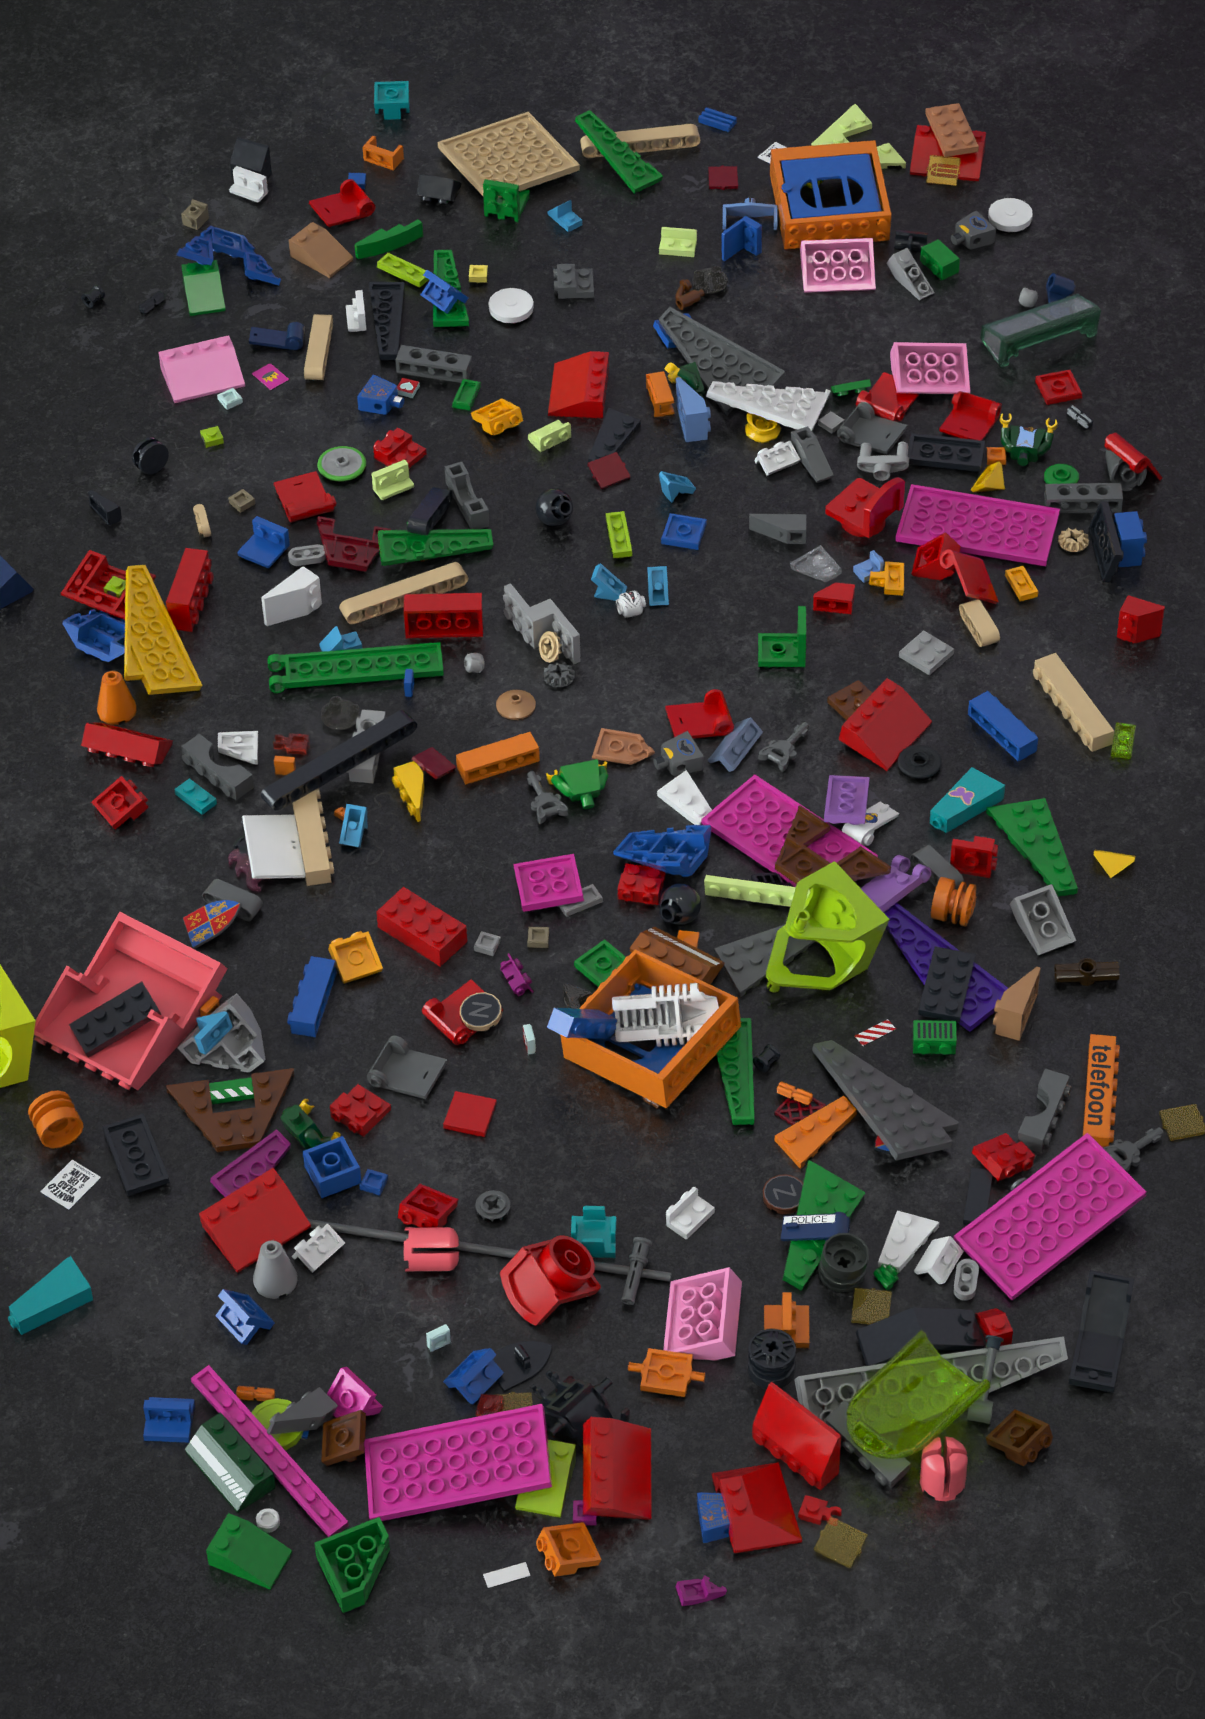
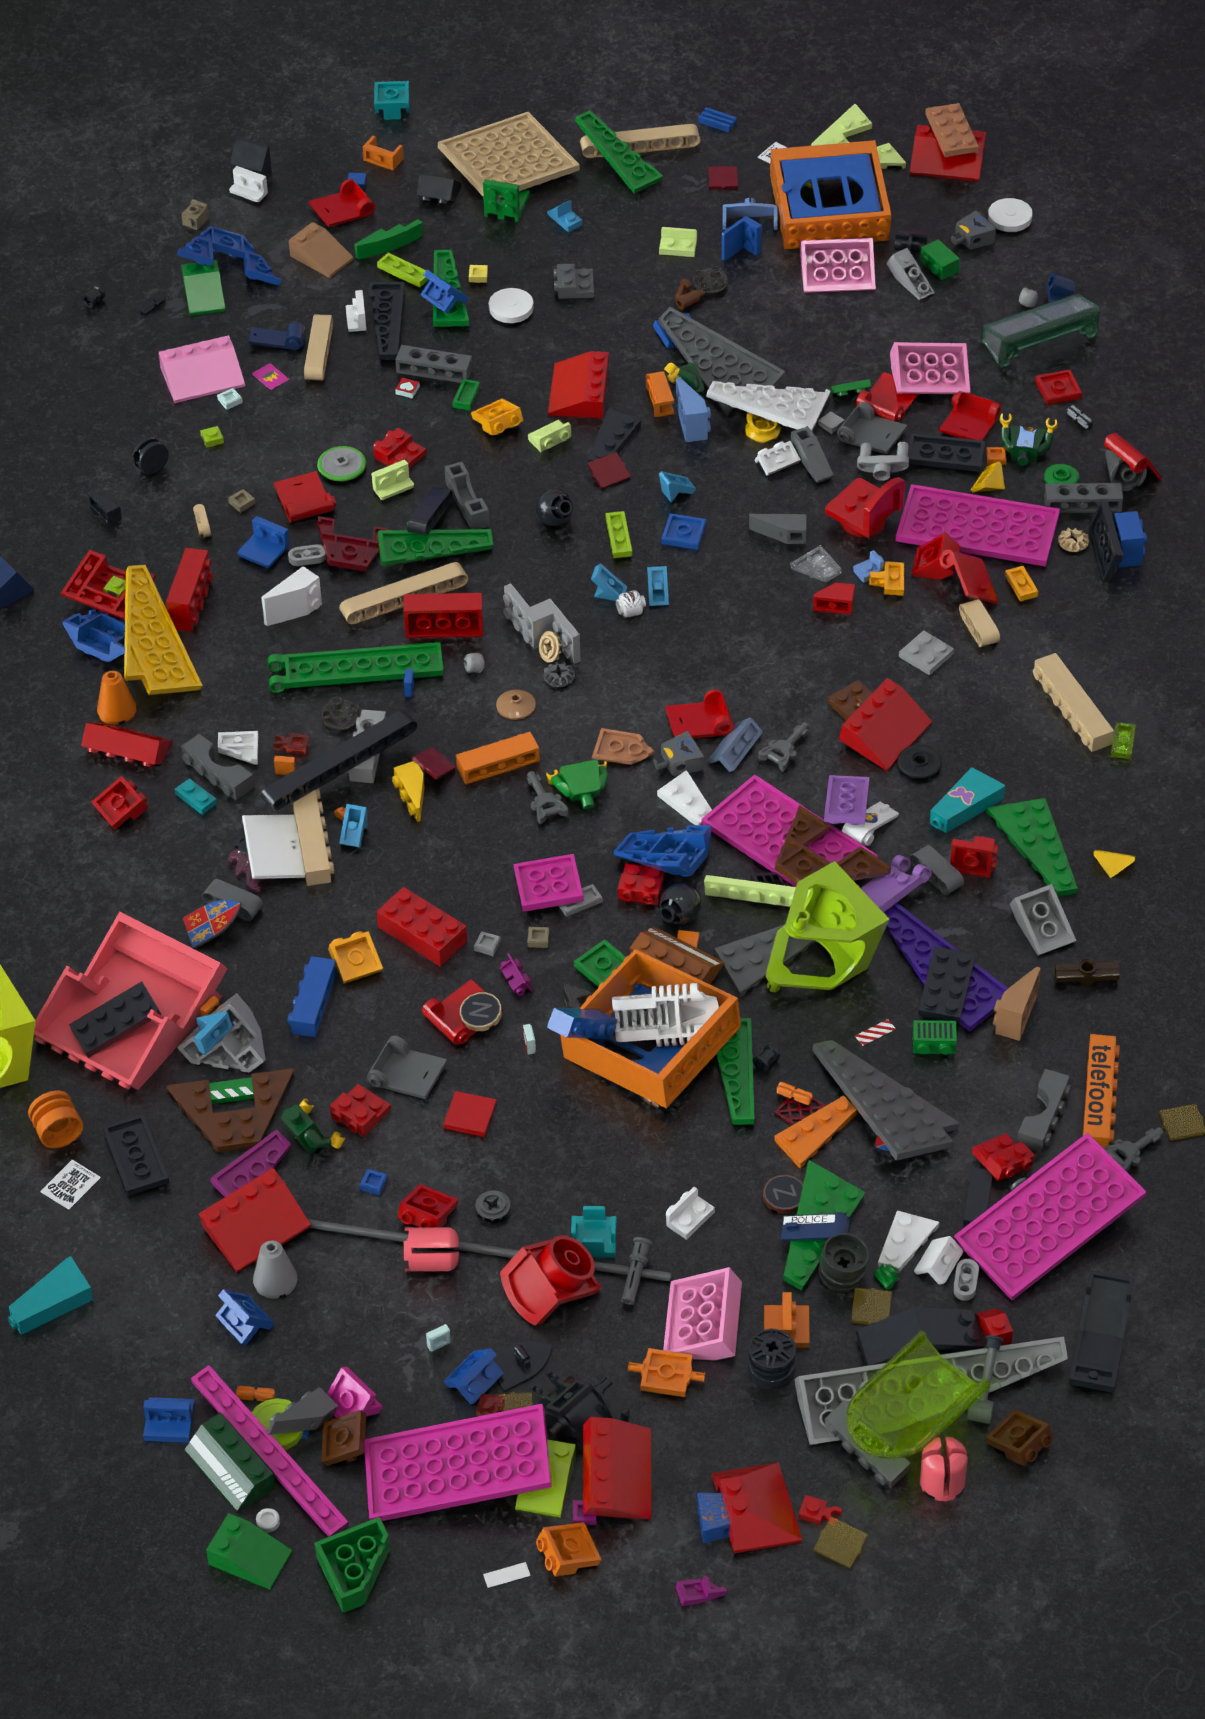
white bracket [292,1223,345,1273] -> none
blue brick [303,1136,361,1198] -> none
dark azure slope [319,626,362,652] -> none
blue torso [357,375,404,415] -> none
red slope [752,1382,841,1490] -> none
green bracket [758,606,806,667] -> none
clear yellow piece [926,155,960,186] -> none
orange wheel [931,877,976,927] -> none
blue brick [968,691,1038,762] -> none
red slope [1117,595,1165,643] -> none

